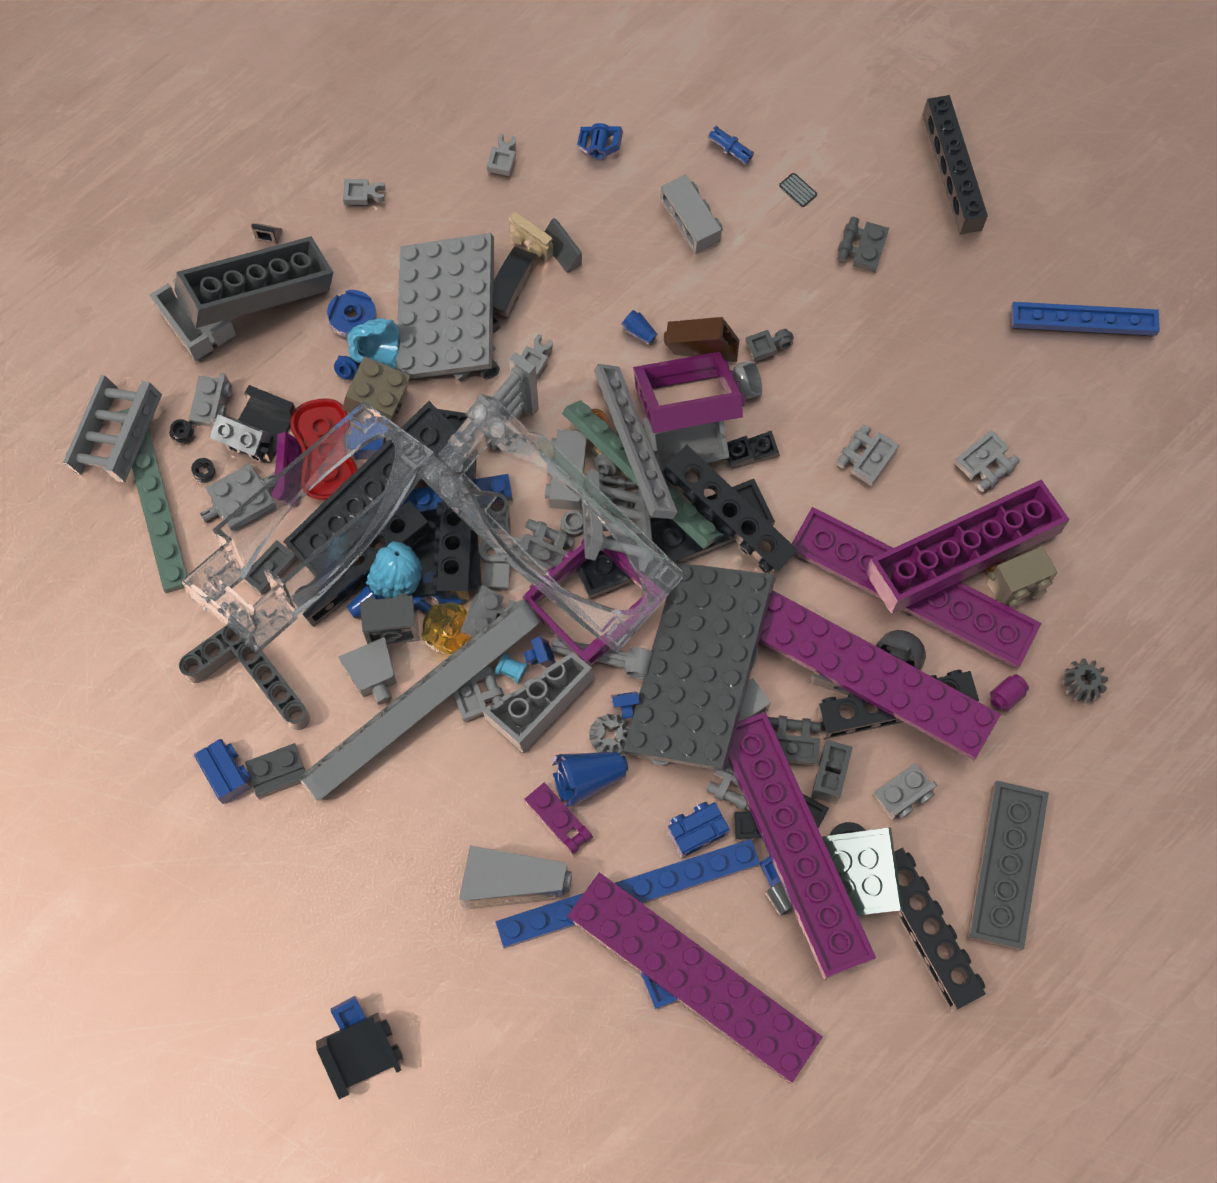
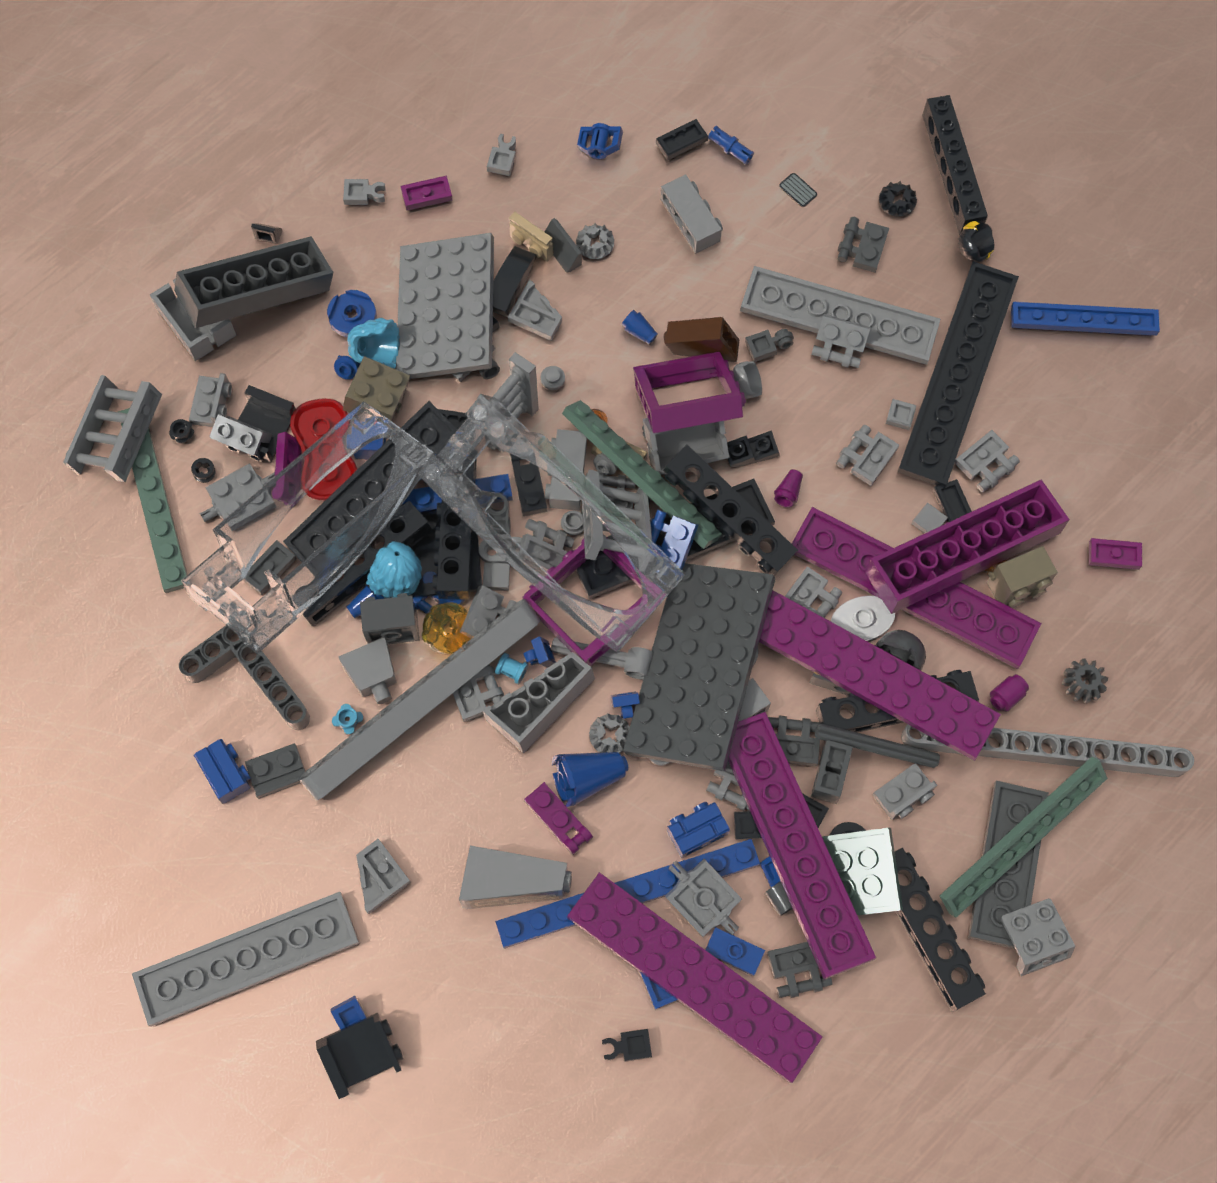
light grey plate [521,334,553,378] -> none
light grey plate [594,364,677,519] -> none
none -> light grey plate [132,892,359,1027]
none -> medium azure plate [332,704,363,735]
none -> light grey wing [356,839,411,914]
none -> magenta plate [401,175,453,211]
none -> light grey wing [508,280,562,341]
none -> black plate [509,445,547,516]
none -> light grey plate [541,366,565,390]
none -> light grey gear [576,223,614,259]
none -> black plate [602,1029,652,1062]
none -> plate [650,509,699,573]
none -> black plate [656,119,708,161]
none -> light grey plate [665,859,742,937]
none -> blue plate [706,927,765,976]
none -> light grey plate [740,266,941,365]
none -> dark grey plate [767,942,832,998]
none -> magenta cone [774,469,803,508]
none -> light grey plate [785,566,842,618]
none -> light grey plate [811,314,871,368]
none -> dark grey axle [815,723,940,768]
none -> white piece [831,596,895,642]
none -> black gear [879,181,917,217]
none -> light grey tile [885,399,917,430]
none -> black plate [898,261,1019,487]
none -> light grey beam [901,724,1194,777]
none -> light grey tile [911,503,948,533]
none -> black tile [933,479,972,523]
none -> sand green plate [940,757,1108,918]
none -> black hair [958,221,994,263]
none -> light grey bracket [1001,898,1075,976]
none -> magenta plate [1089,538,1142,570]

